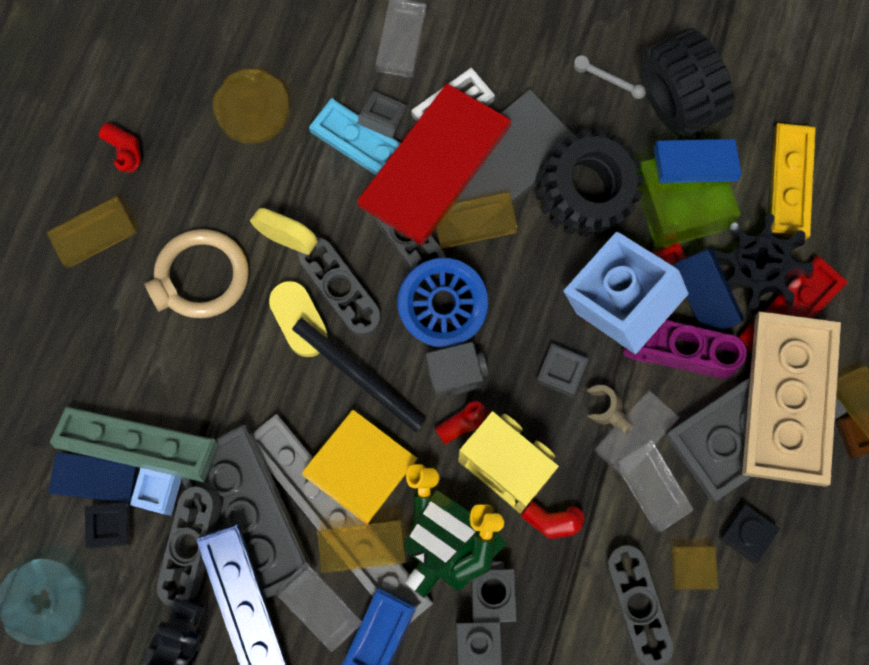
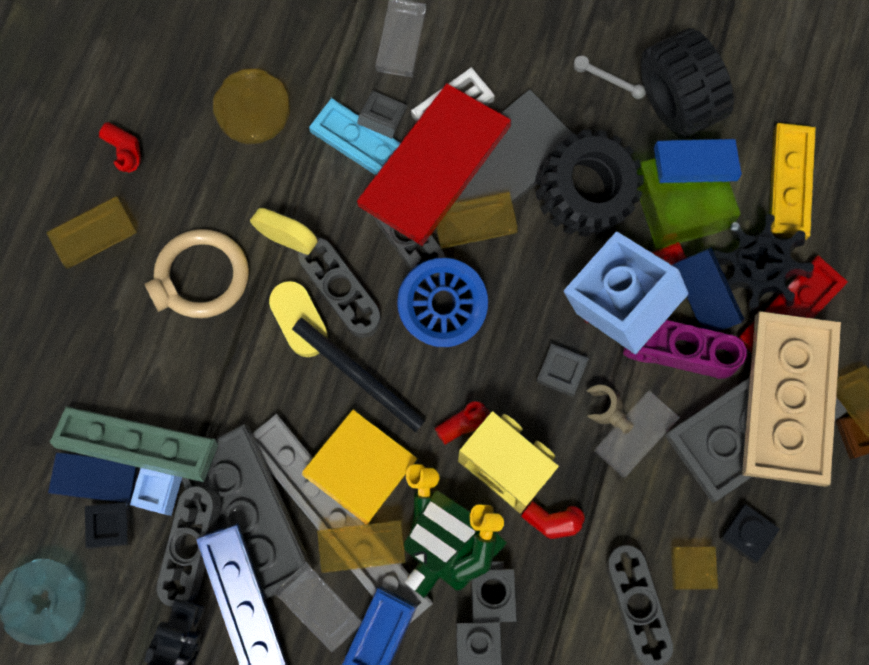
dark grey brick [425,342,488,400] -> none
clear tile [614,440,693,533] -> none

